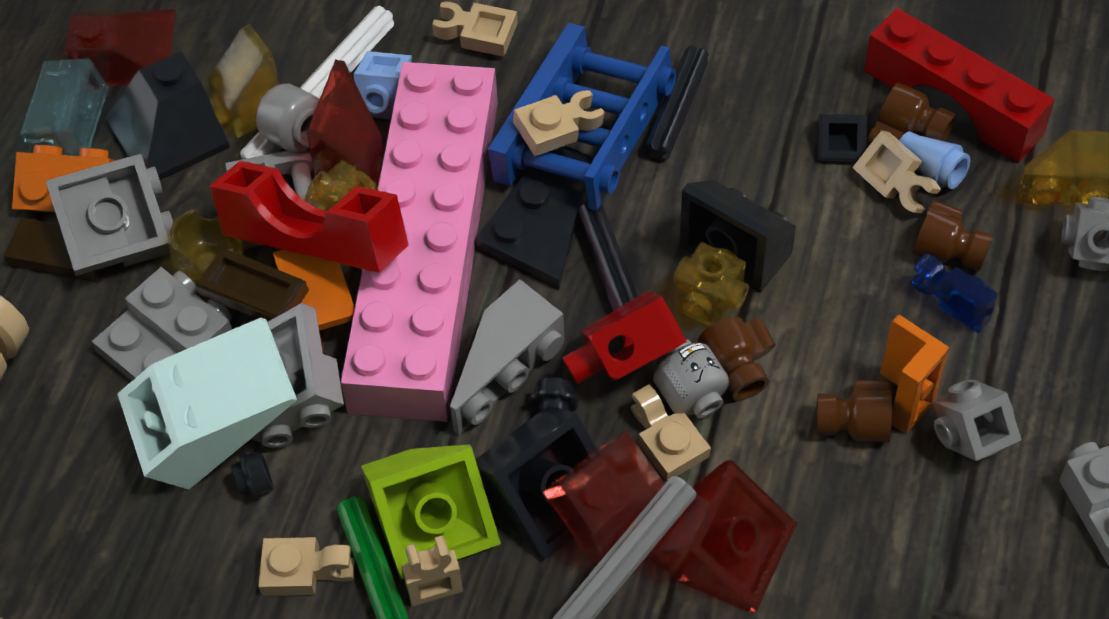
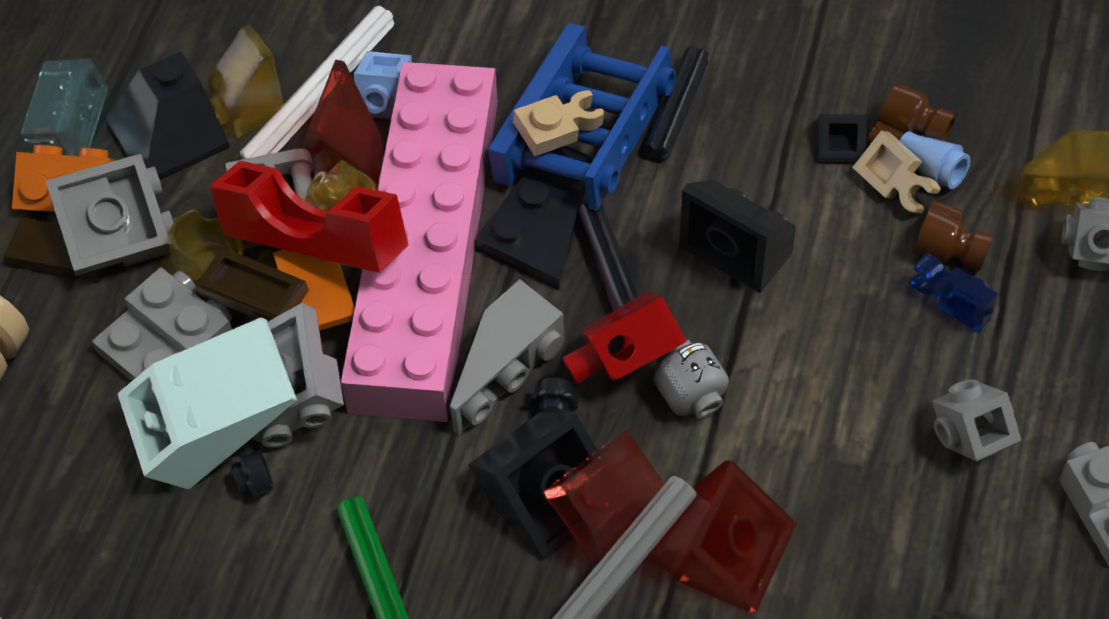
clear red slope [65,9,176,86] -> none
light grey head [256,84,327,152] -> none
tan plate [258,537,355,596] -> none
lime slope [361,444,501,579] -> none
tan plate [401,536,463,607] -> none
tan plate [432,2,518,57] -> none
tan plate [631,385,711,482] -> none
clear yellow brick [673,242,749,326] -> none
reddish brown piece [697,316,776,401] -> none
reddish brown piece [816,379,892,443] -> none
red arch [864,8,1055,163] -> none
orange panel [880,315,950,434] -> none

